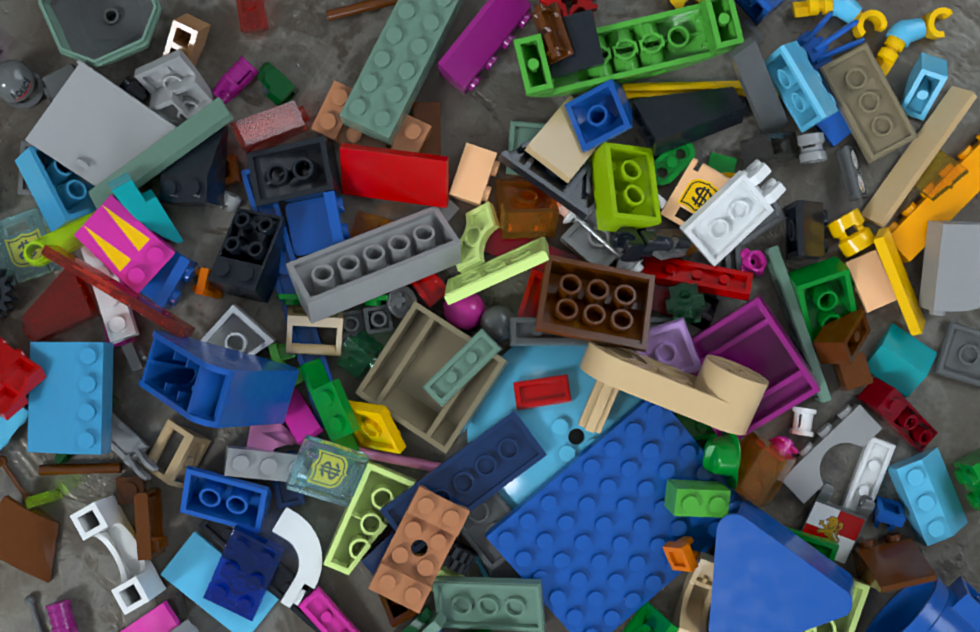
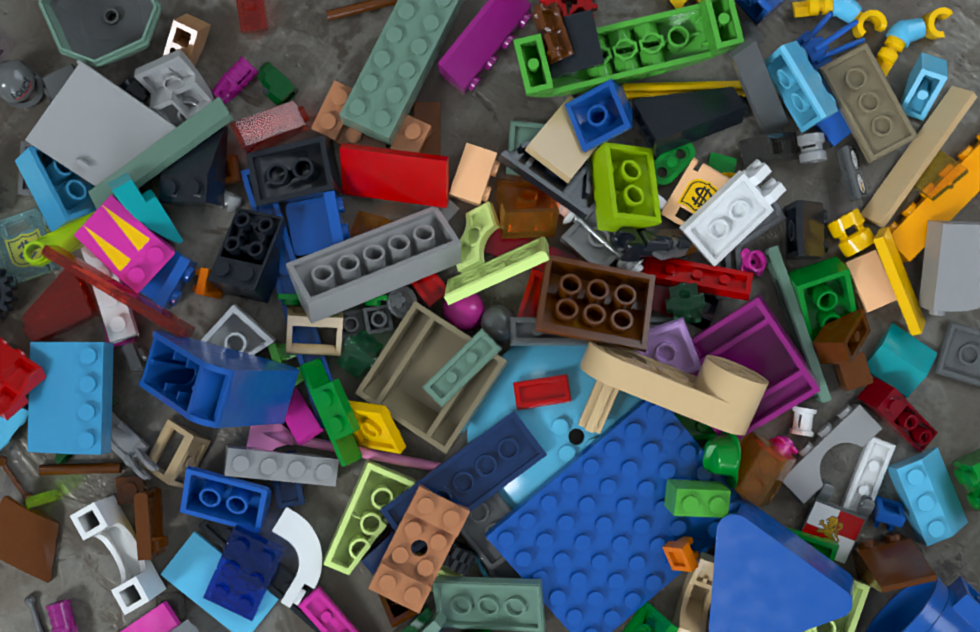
clear light blue container [286,434,369,507] -> none

